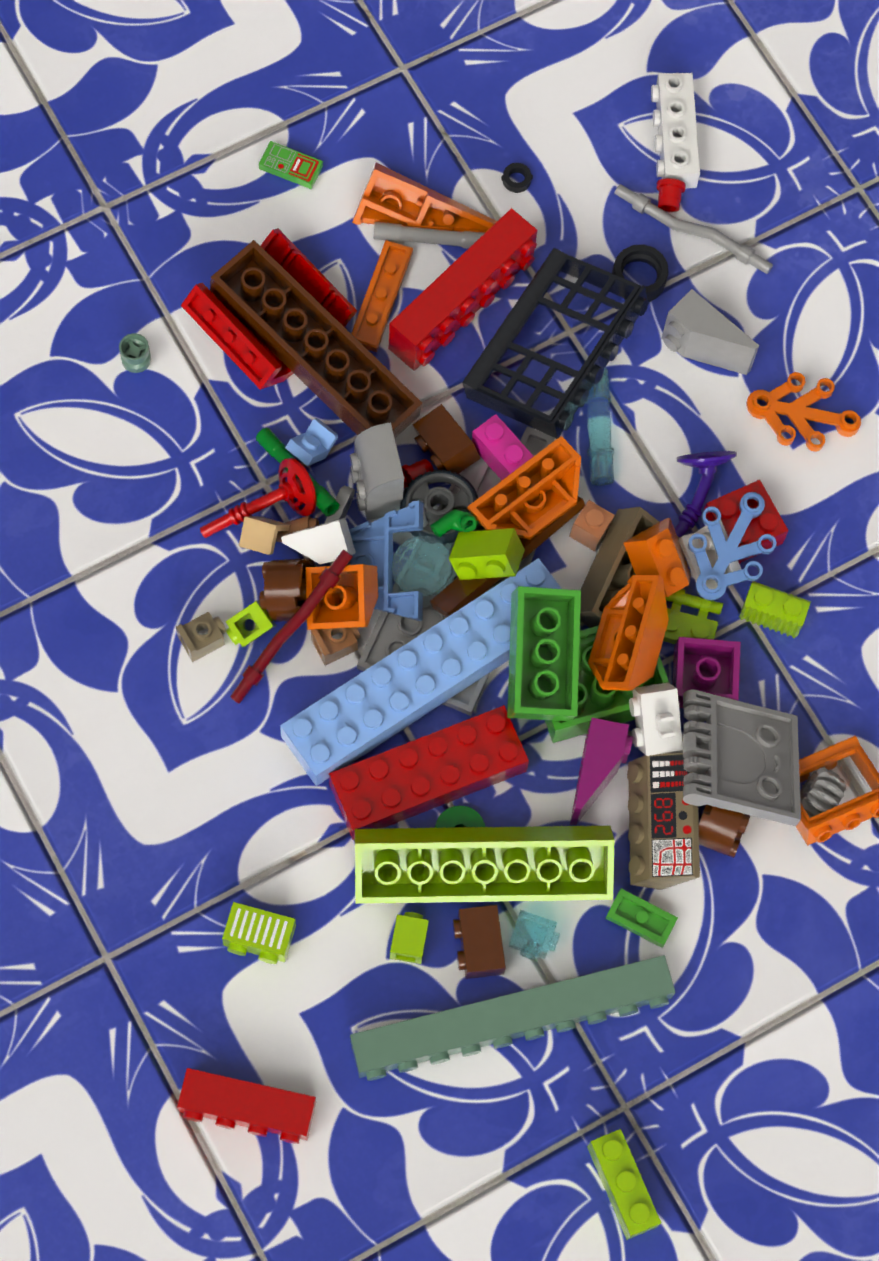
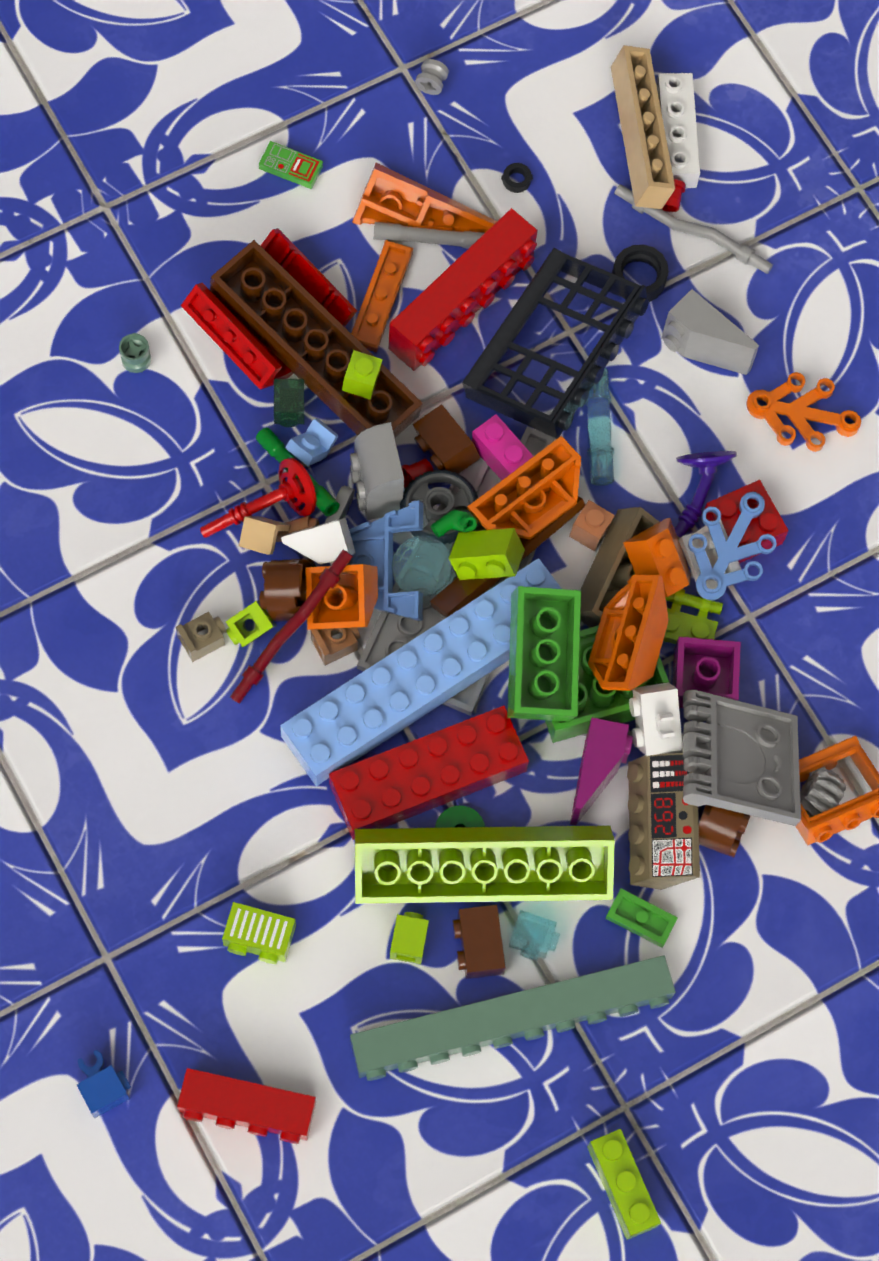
lime brick [739,581,811,639] -> none
none -> blue brick [76,1049,131,1118]
none -> clear green brick [274,379,305,427]
none -> lime brick [342,350,383,400]
none -> light grey wheel [415,59,449,95]
none -> tan brick [611,45,675,209]

